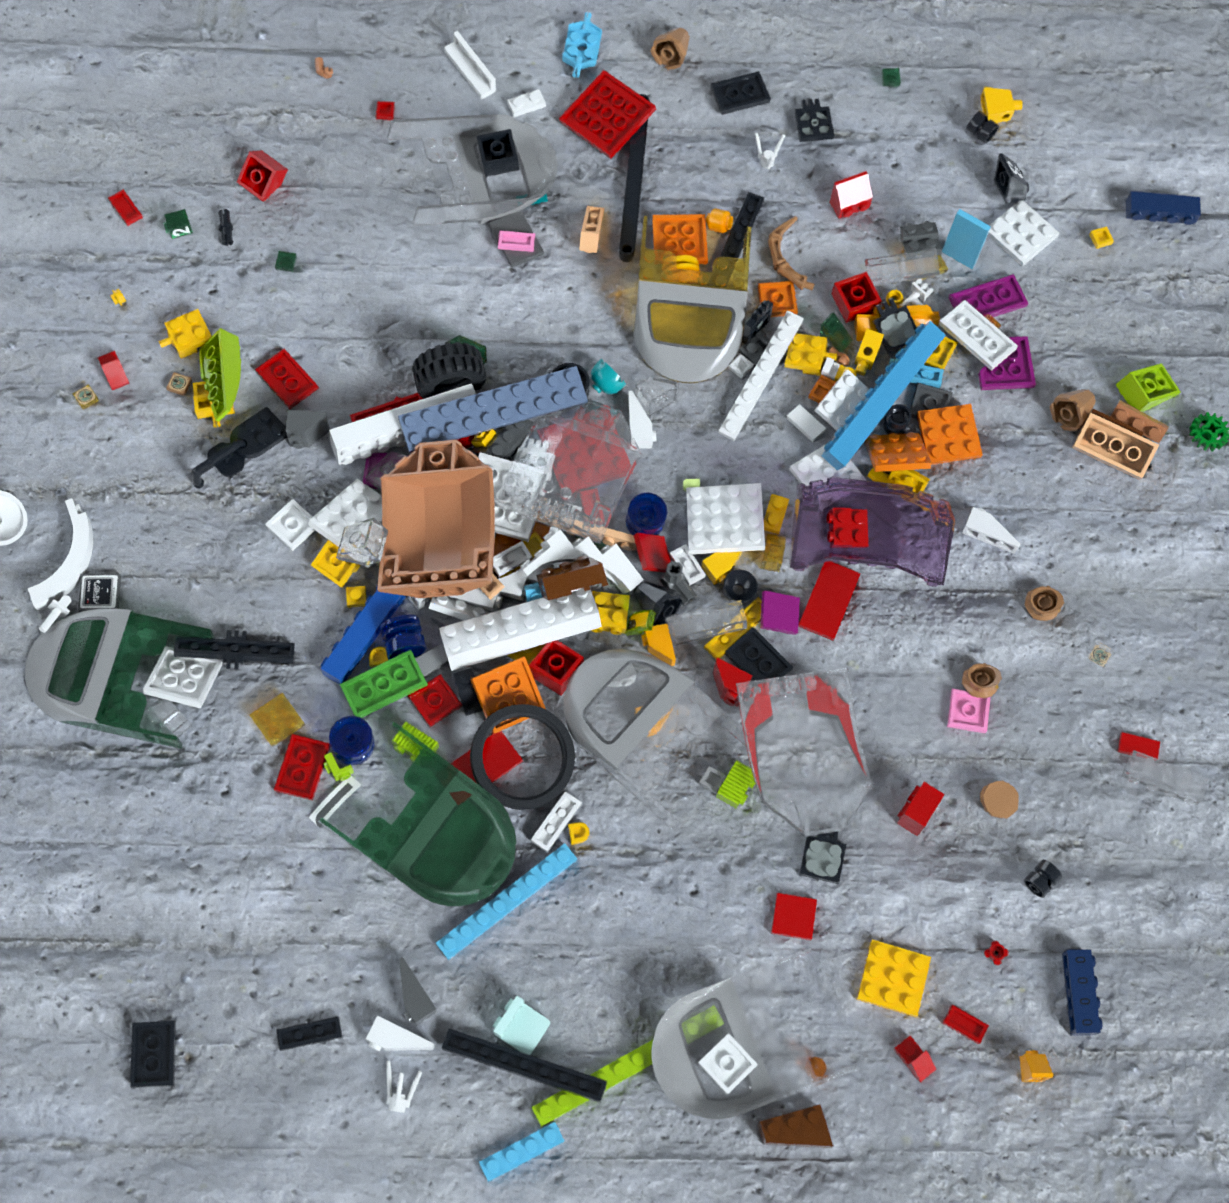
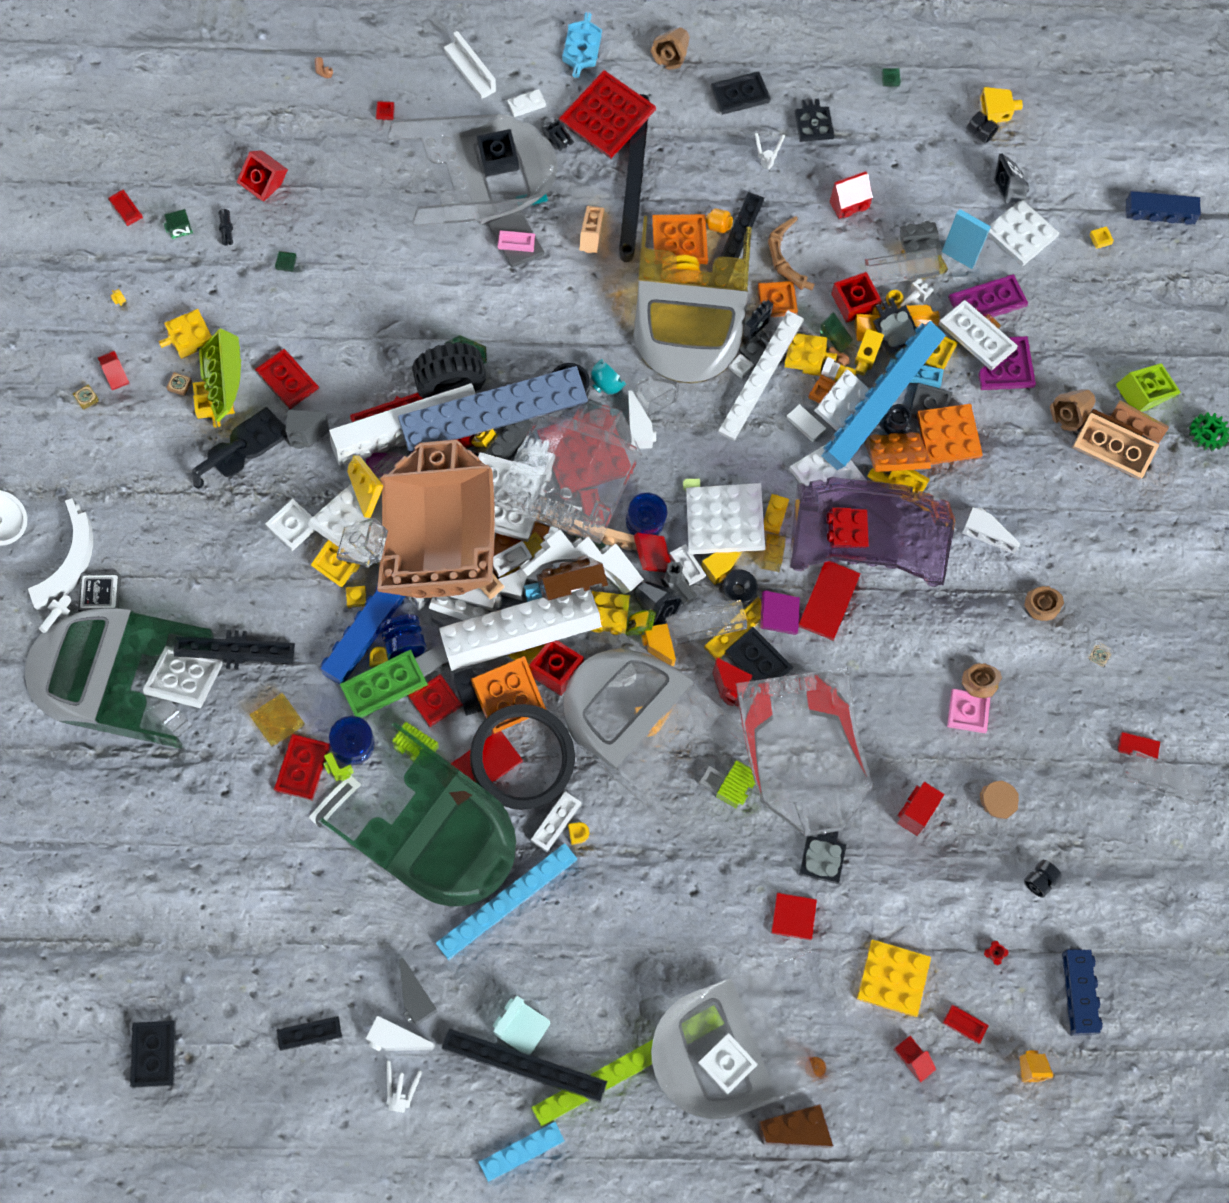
none -> yellow wing [347,455,383,518]
none -> black arm [542,118,574,151]

